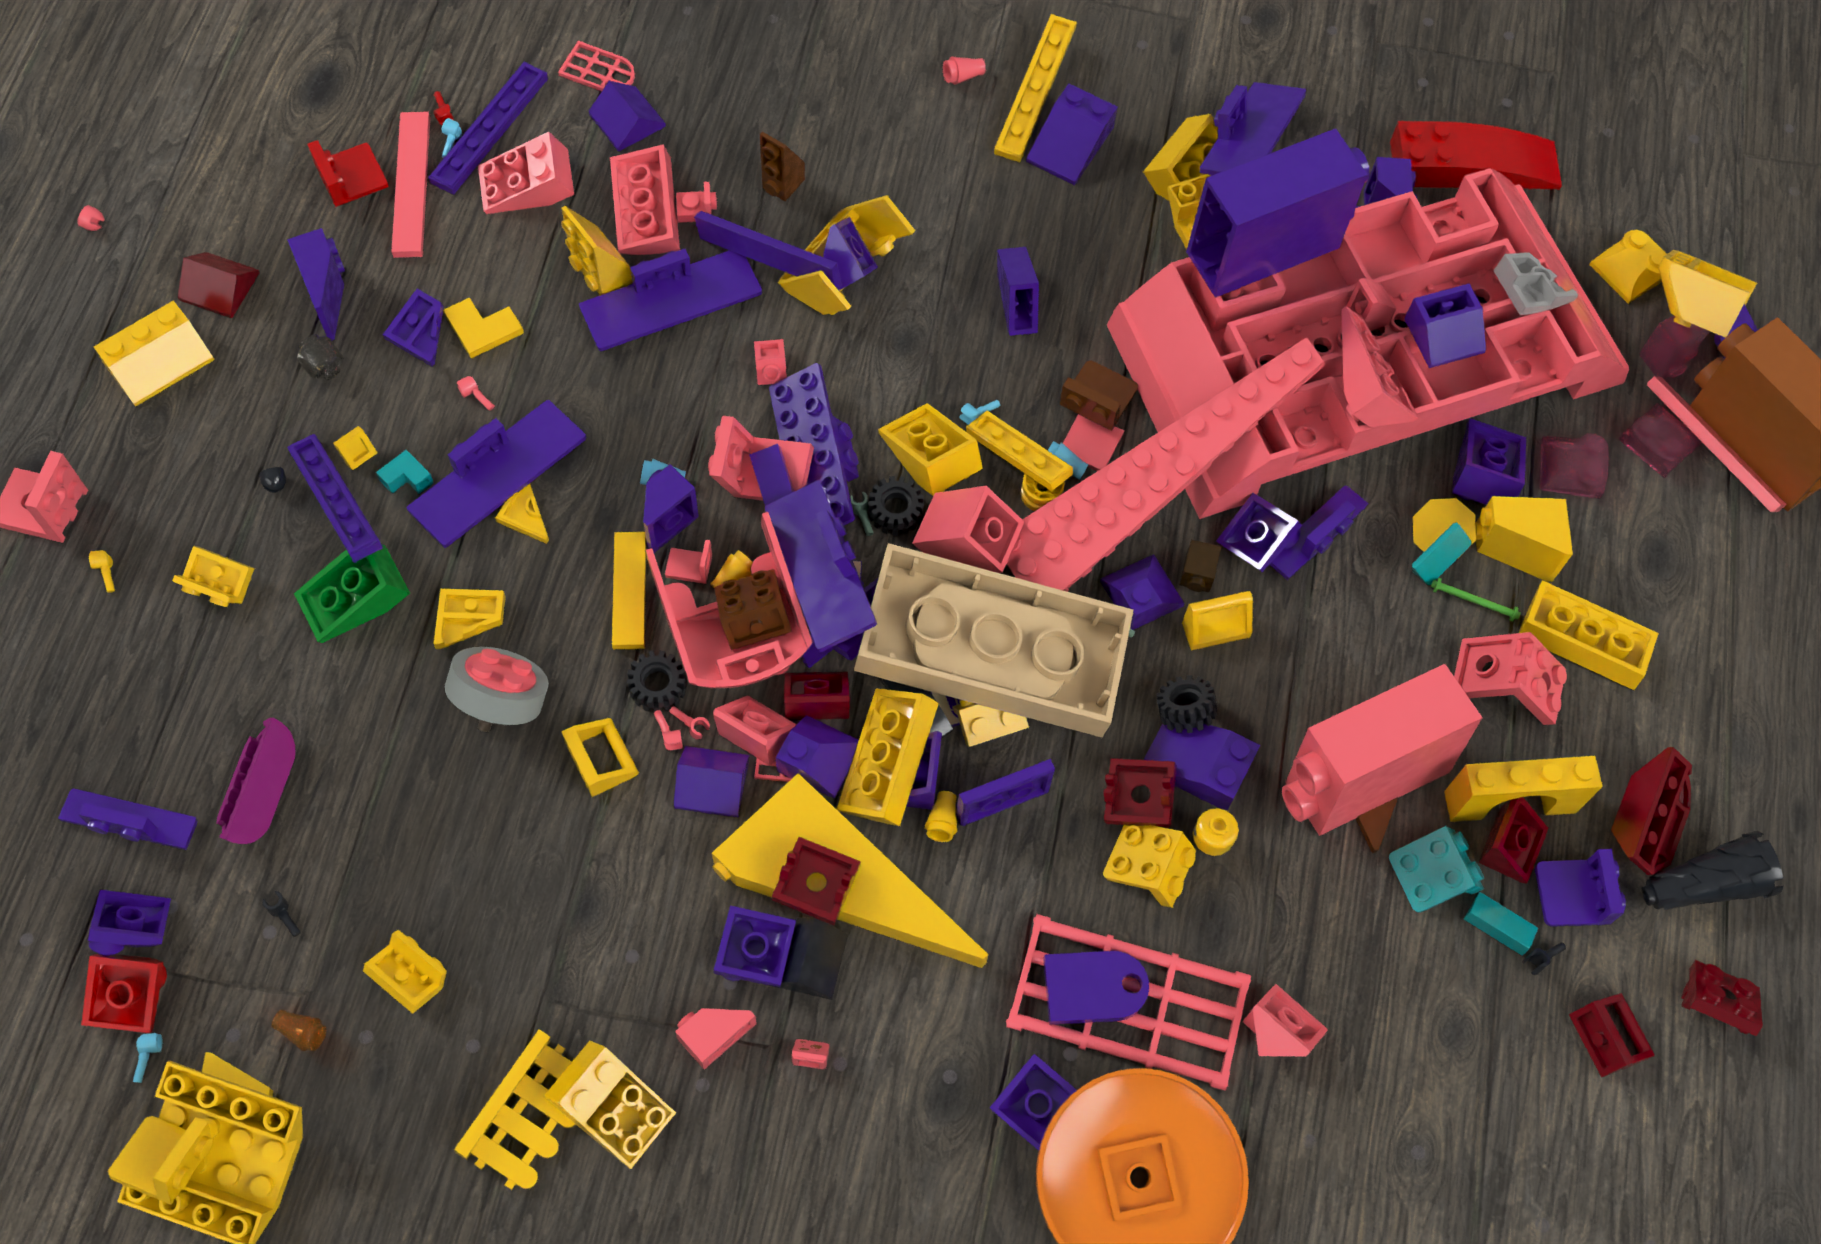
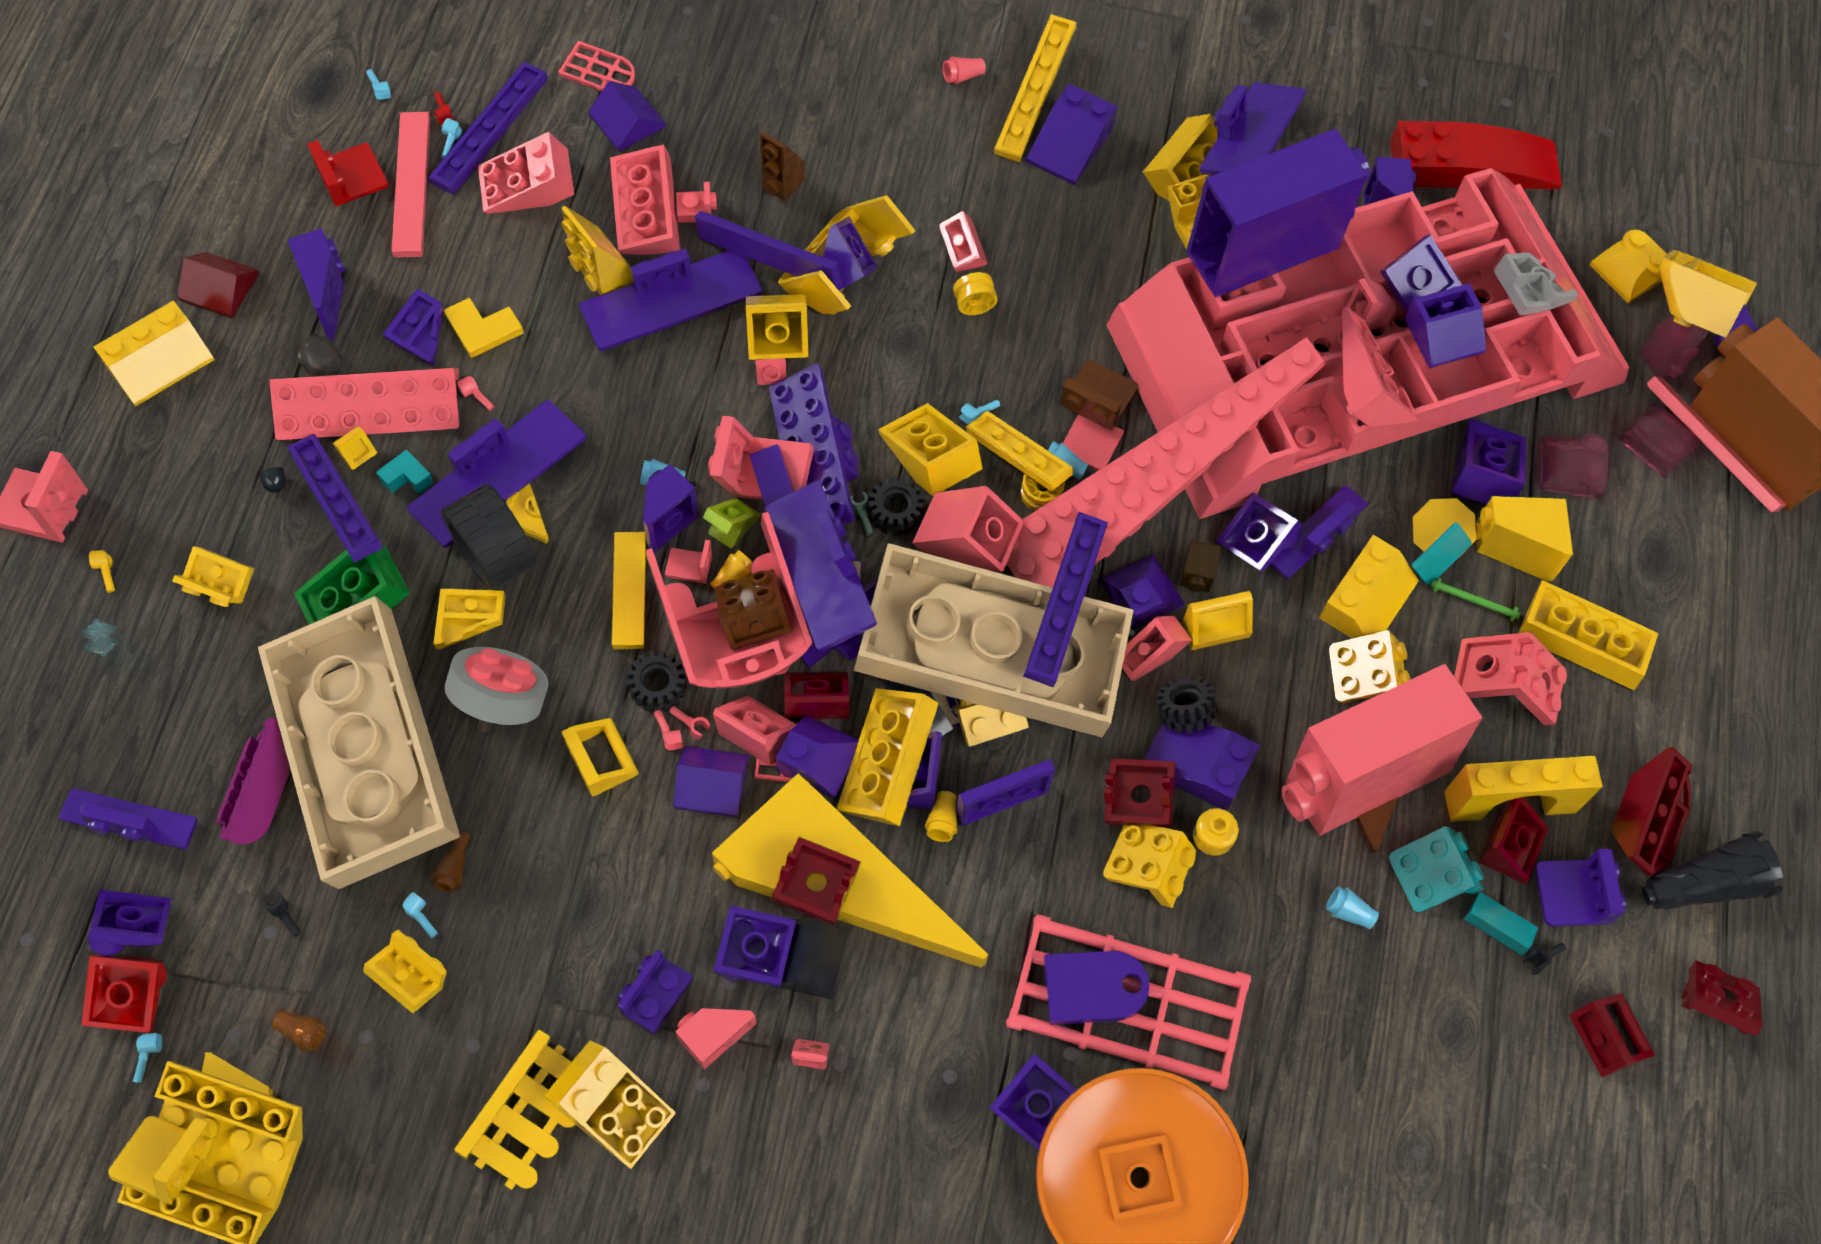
coral hinge [78,205,105,231] -> none
dark purple slope [997,247,1039,336] -> none
coral slope [1243,984,1328,1056] -> none
none -> clear light blue wheel [81,619,119,657]
none -> tan piece [258,596,460,889]
none -> coral bracket [269,368,460,440]
none -> medium azure hand [366,69,391,100]
none -> medium azure hand [403,892,438,938]
none -> reddish brown cone [430,832,471,893]
none -> black tyre [441,484,537,590]
none -> dark purple bracket [617,950,693,1036]
none -> lime slope [703,498,760,548]
none -> yellow slope [746,294,809,360]
none -> coral slope [939,211,988,272]
none -> yellow wheel [953,272,998,315]
none -> dark purple tile [1023,512,1108,688]
none -> coral slope [1122,616,1192,681]
none -> yellow slope [1319,535,1419,639]
none -> medium azure cone [1326,886,1379,929]
none -> bracket [1329,630,1411,703]
none -> tile [1380,235,1462,313]

